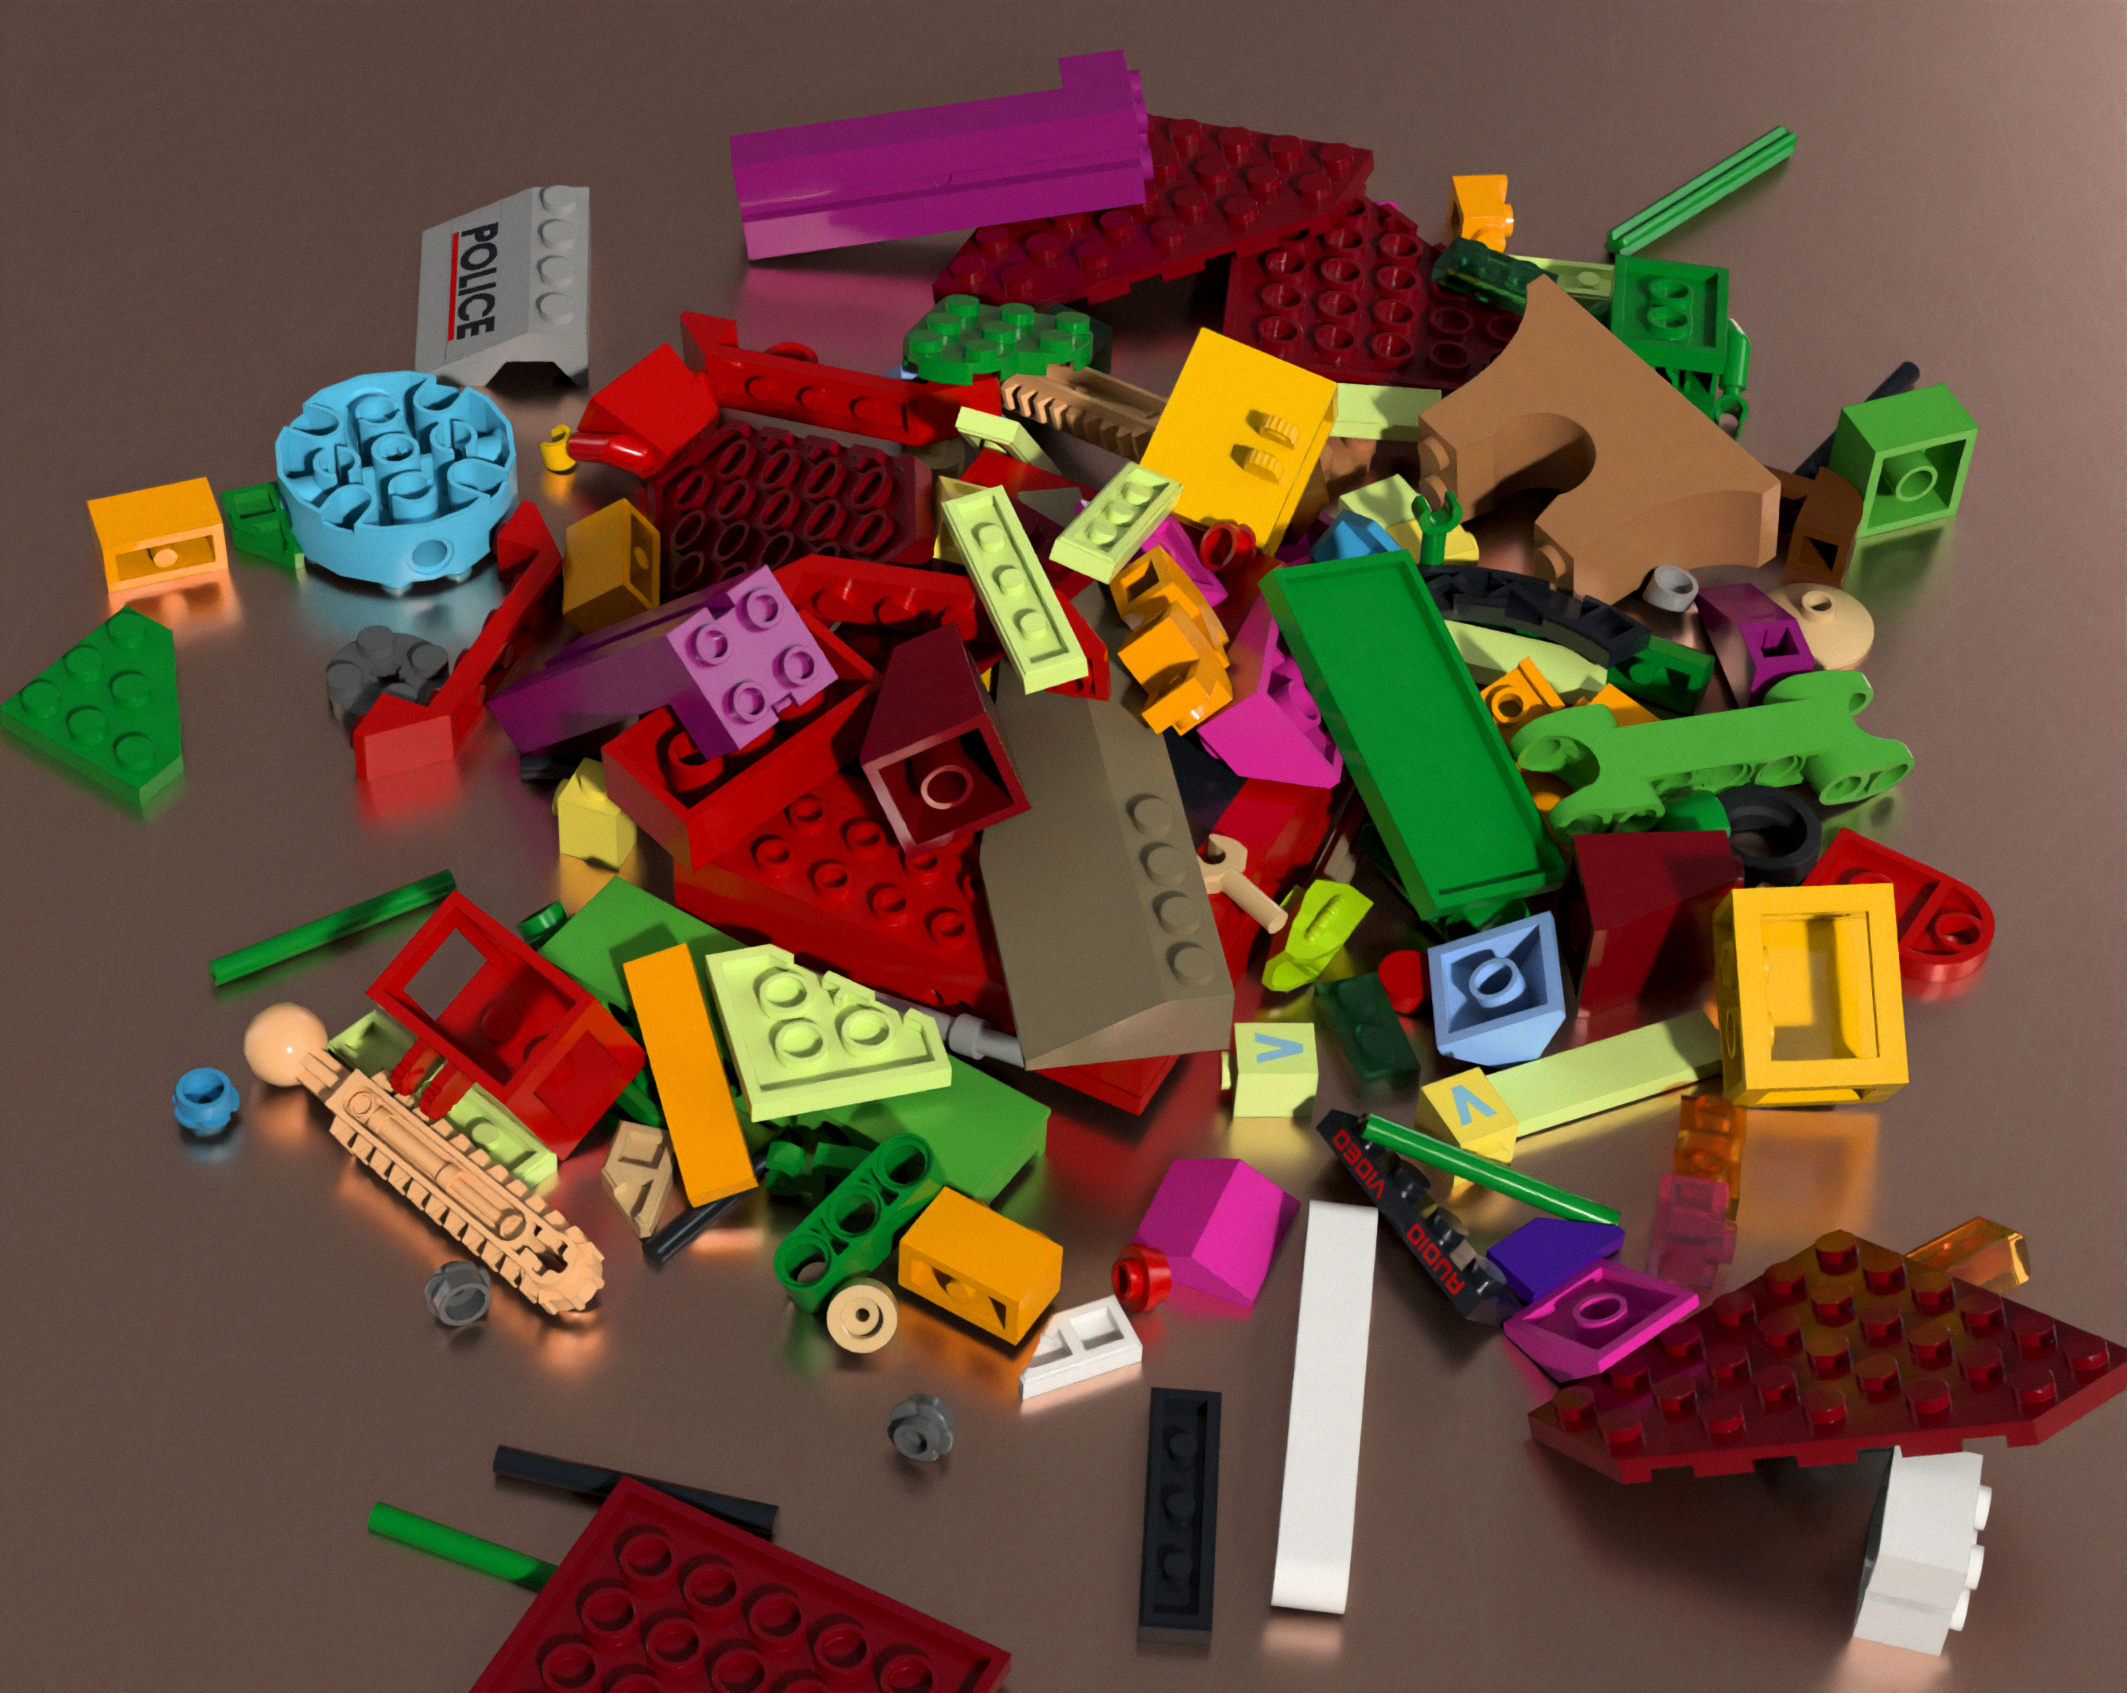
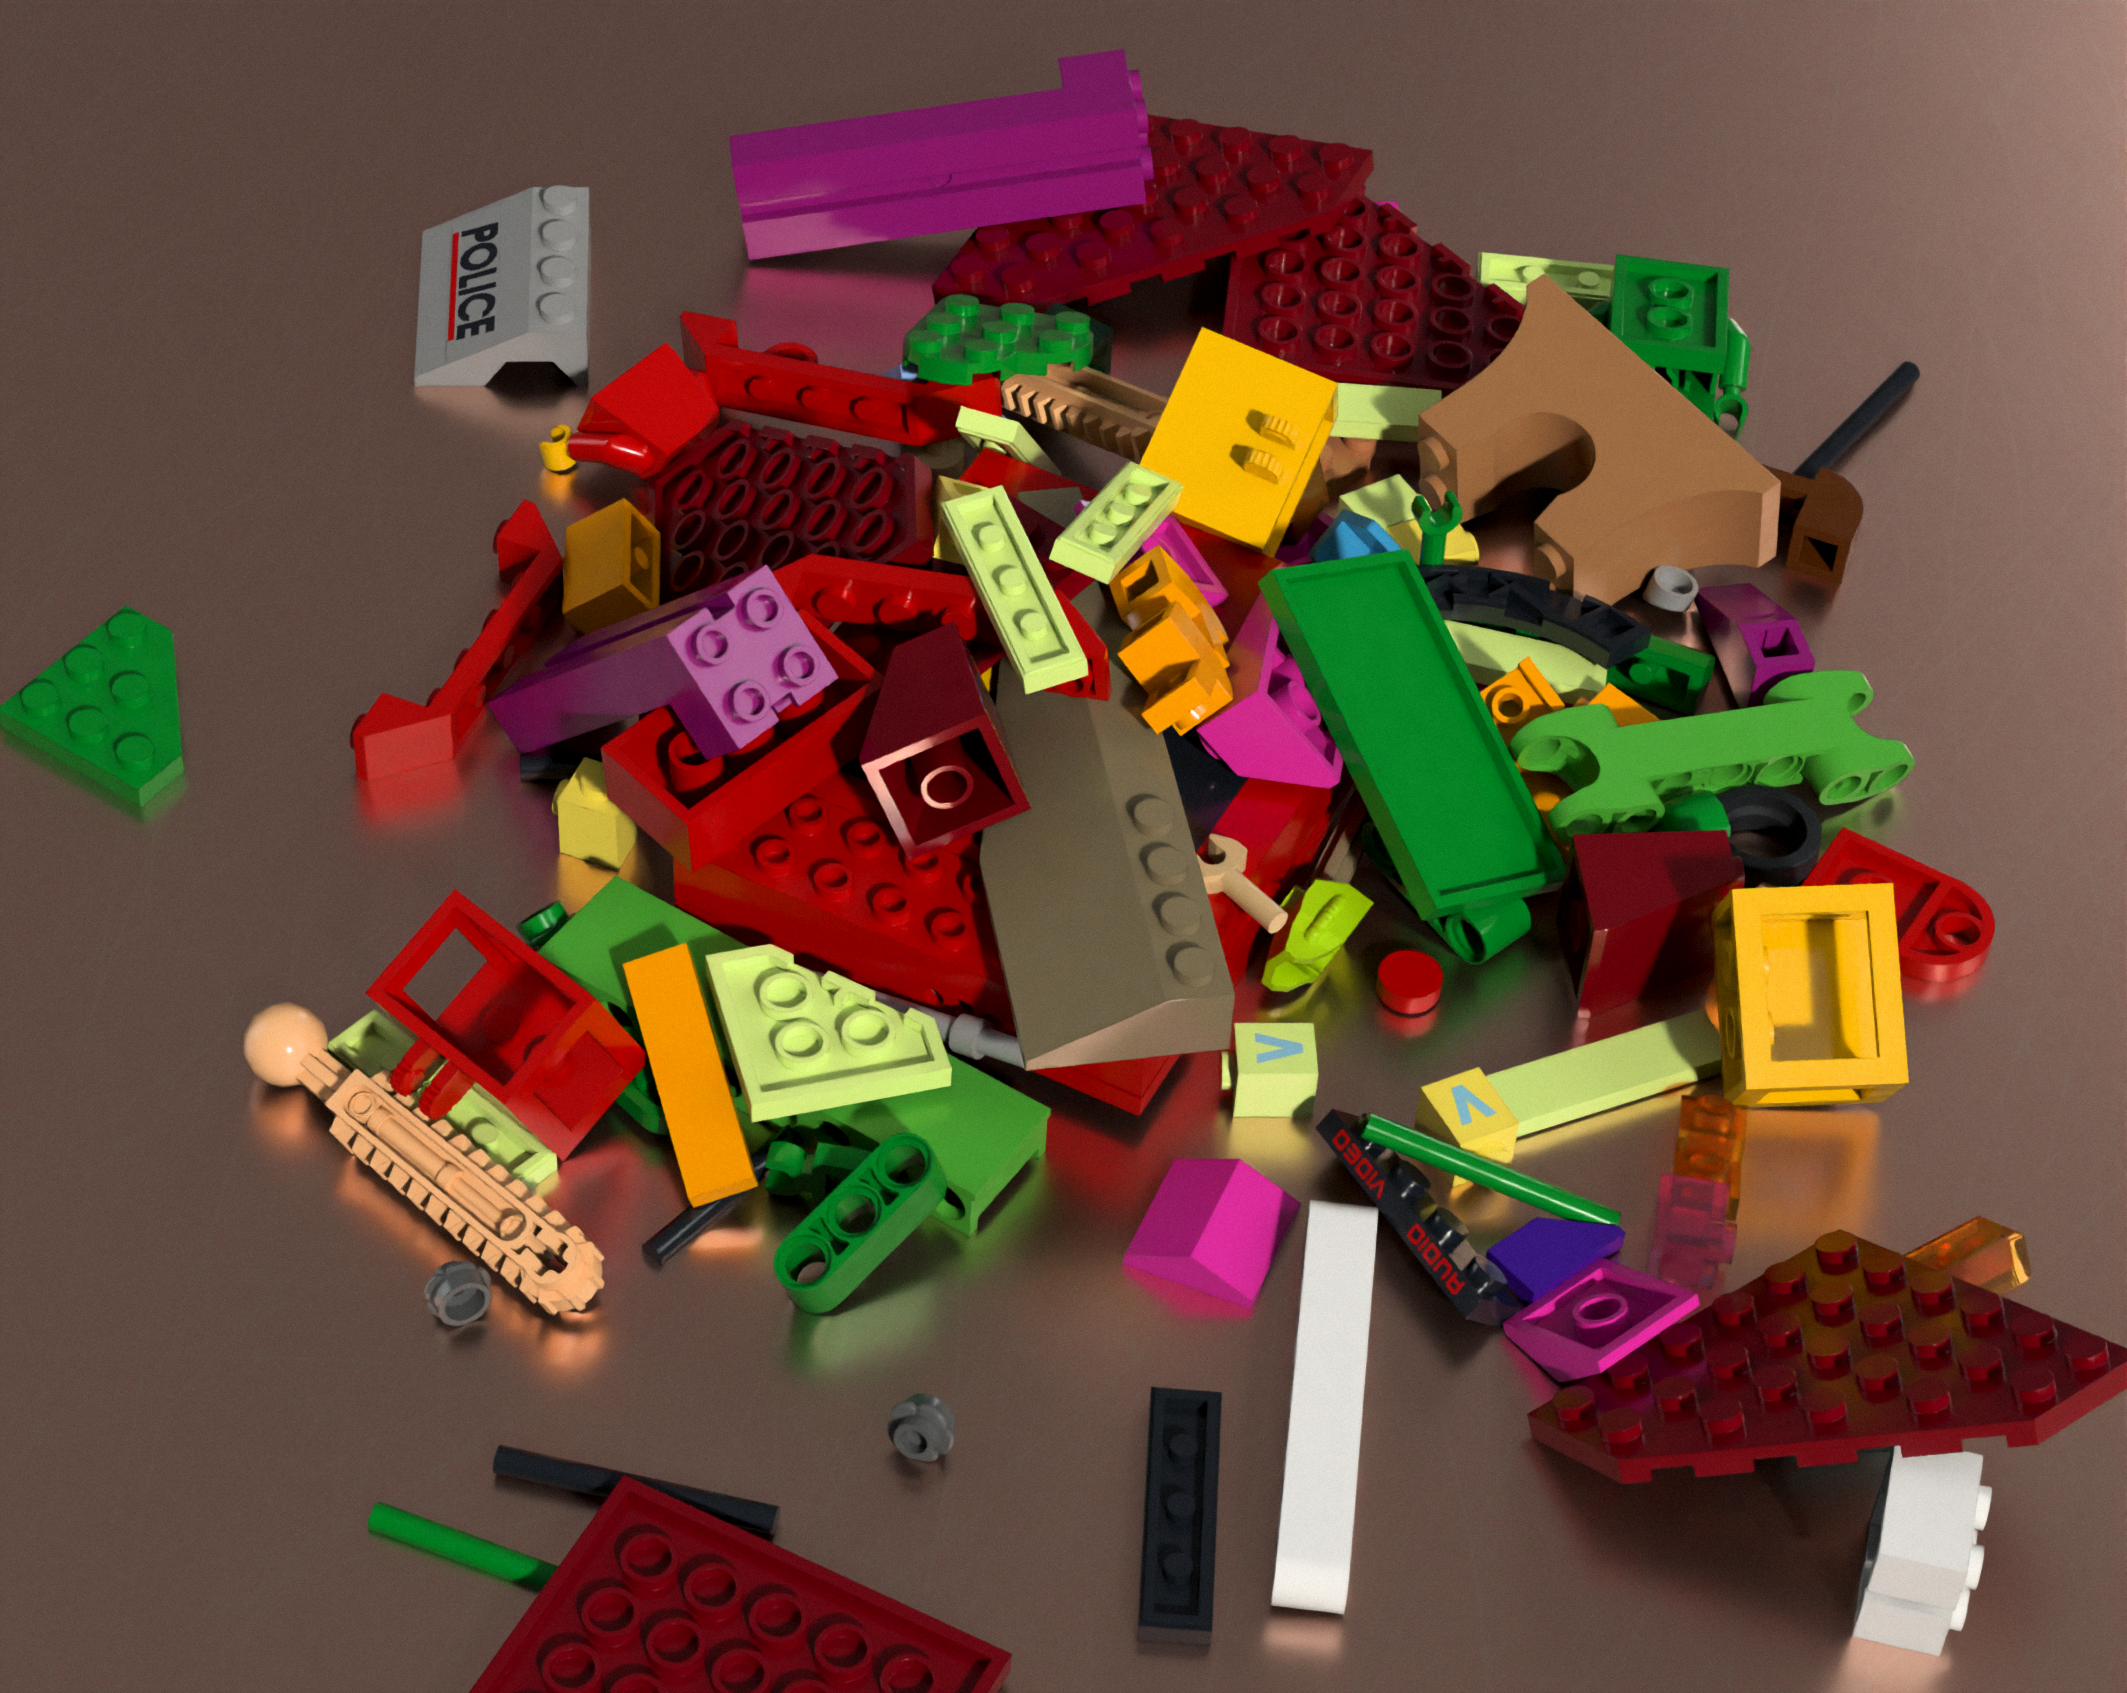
light orange brick [86,477,228,593] -> none
dark azure plate [172,1068,240,1130] -> none
green piece [207,869,457,987] -> none
green tile [219,481,305,570] -> none
medium azure brick [275,371,519,588] -> none
dark grey plate [326,625,450,730] -> none
tan tile [601,1120,679,1242] -> none
tan tile [827,1277,898,1353] -> none
light orange brick [898,1186,1063,1346] -> none
white tile [1018,1294,1143,1400] -> none
red plate [1111,1243,1171,1313] -> none
red plate [1199,522,1257,582] -> none
clear green plate [1313,972,1421,1098] -> none
light blue slope [1428,911,1566,1070] -> none
clear green plate [1431,235,1559,317] -> none
light orange brick [1446,174,1513,261] -> none
green axle [1604,126,1798,257] -> none
tan dish [1766,583,1874,670] -> none
bright green brick [1828,383,1979,539] -> none

